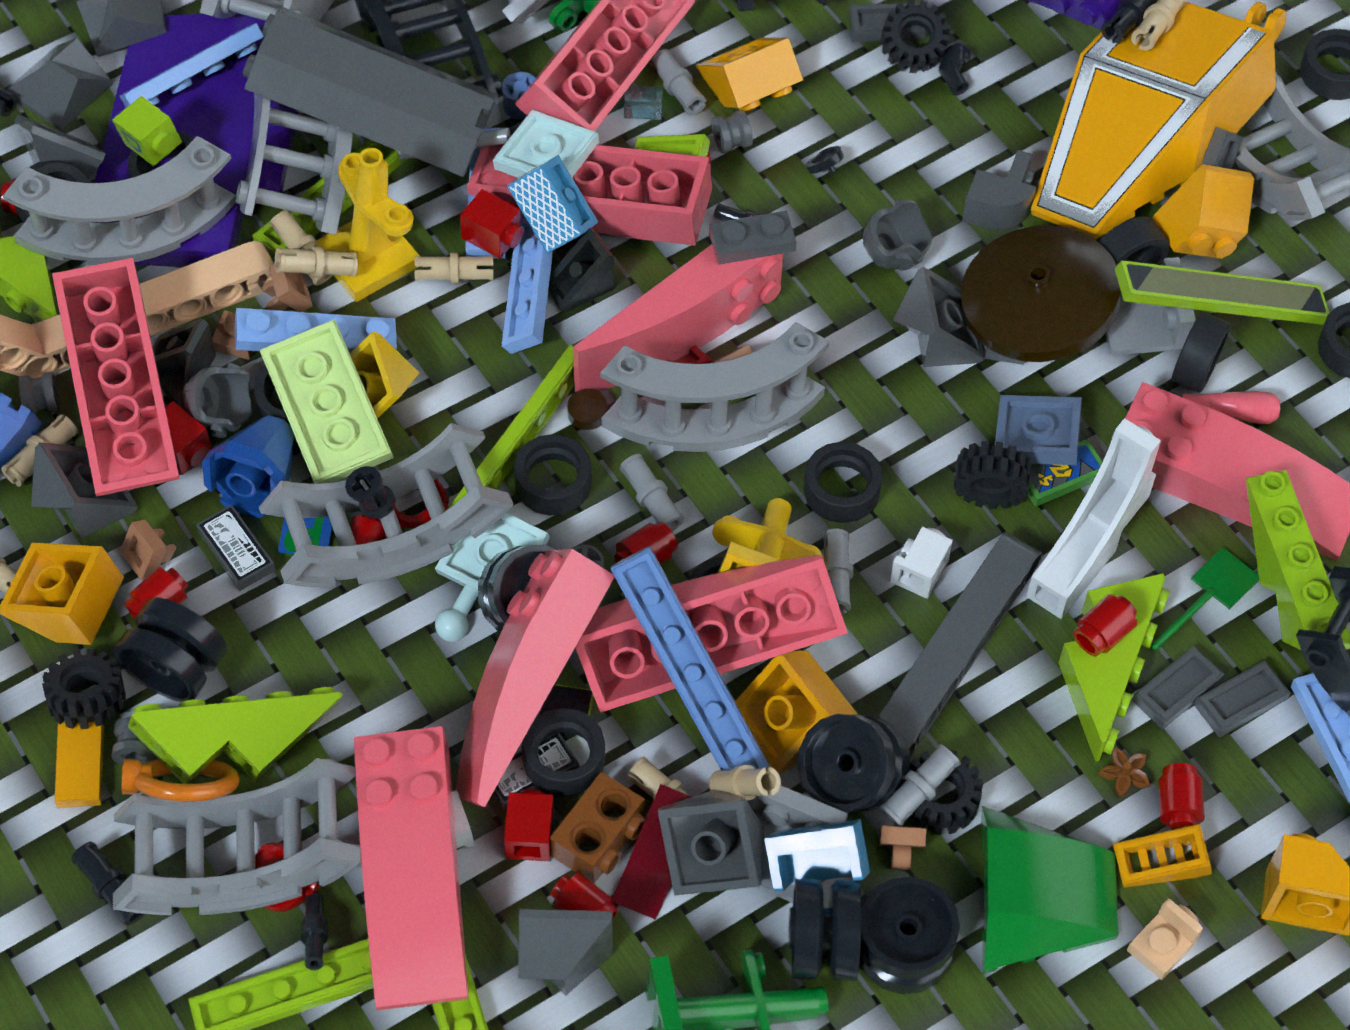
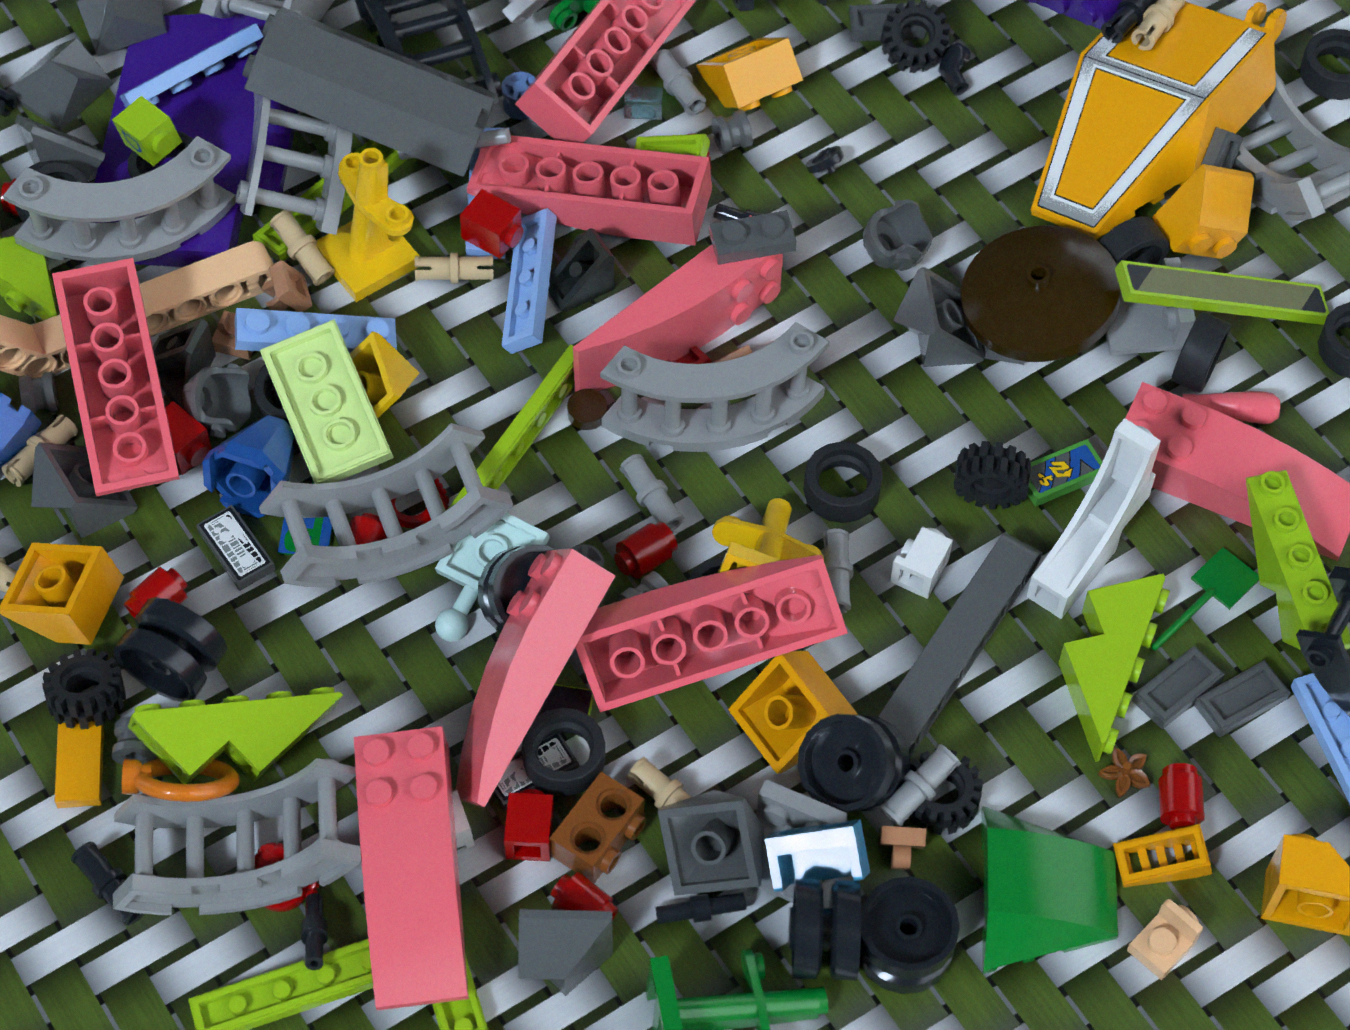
nougat tile [119,519,176,580] -> none
tan pin [275,247,358,278] -> none
black bush [345,466,396,519] -> none
light aqua tile [493,109,599,178] -> none
dark azure panel [507,154,598,253] -> none
black tyre [514,434,592,516] -> none
medium blue tile [610,546,770,771] -> none
dark red sticker [612,784,691,920] -> none
tan pin [709,765,781,801] -> none
dark grey brick [962,150,1036,230] -> none
sand blue plate [995,395,1081,465] -> none
red brick [1073,594,1137,657] -> none
none -> black bar [655,892,746,925]

